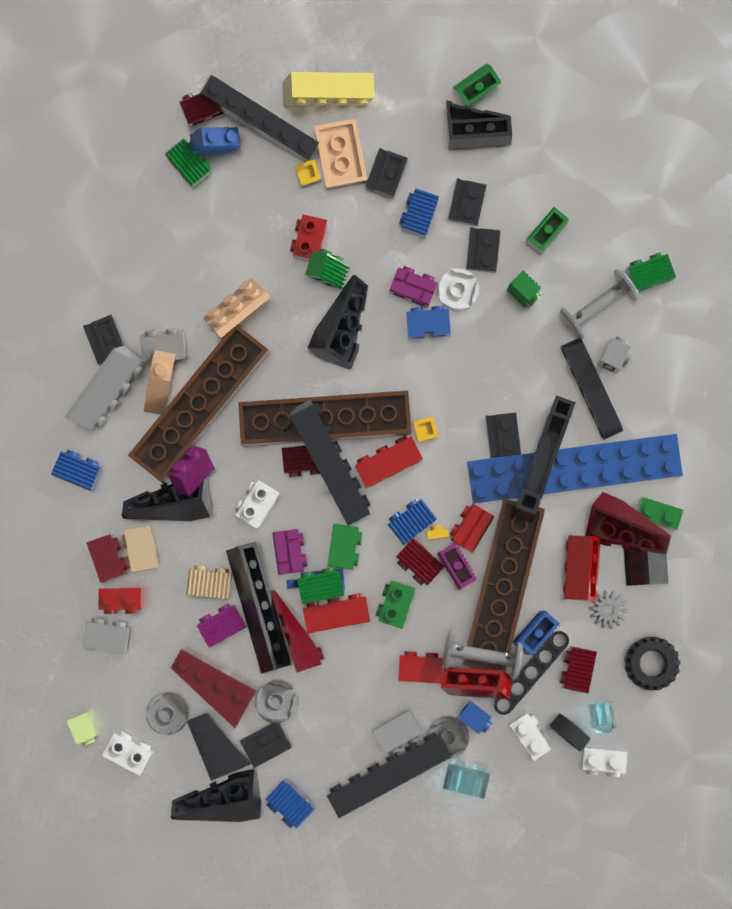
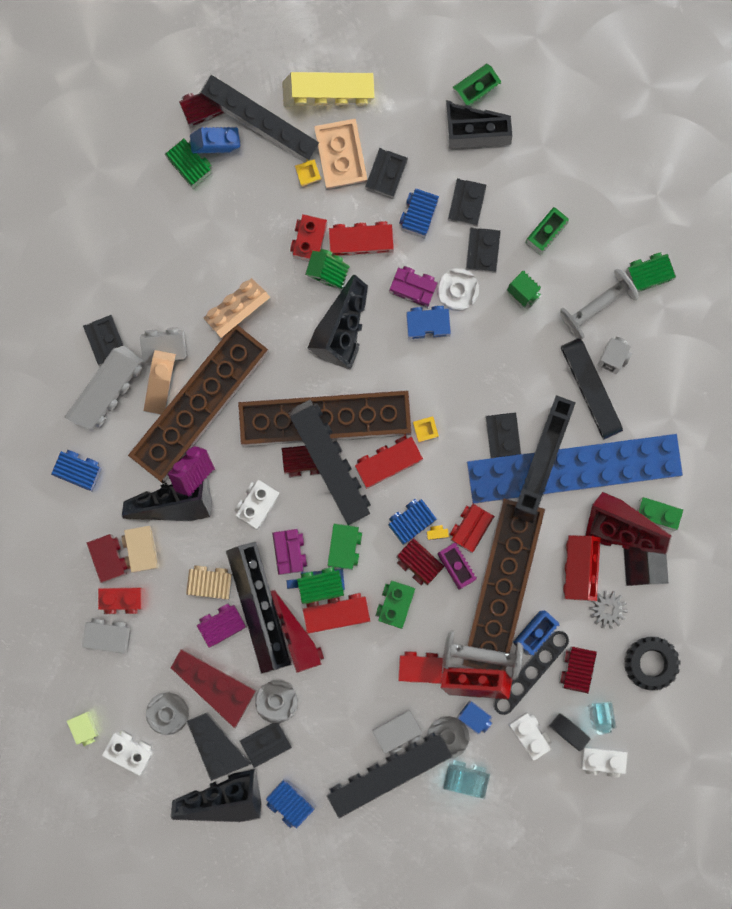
none -> red brick [329,221,394,256]

